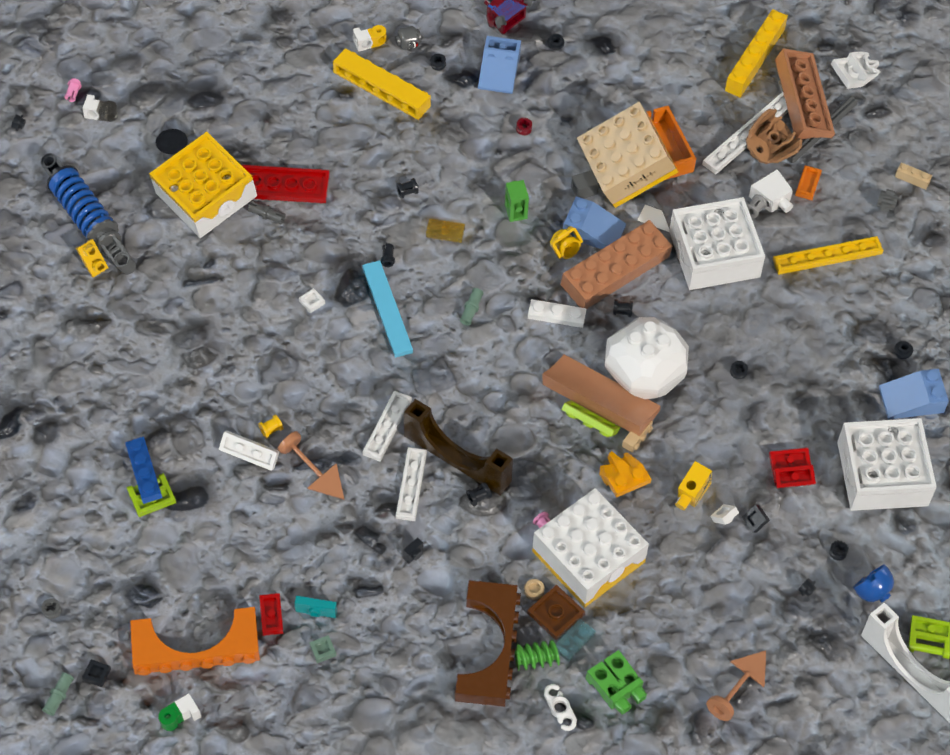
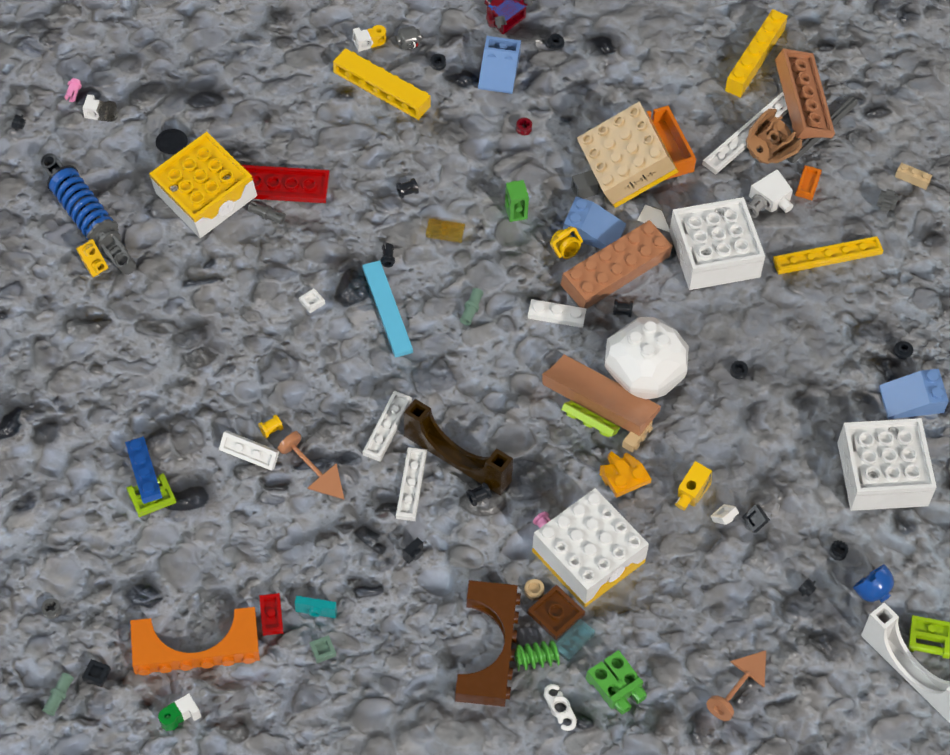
red slope [769,448,816,489] -> none
white plate [831,52,881,89] -> none

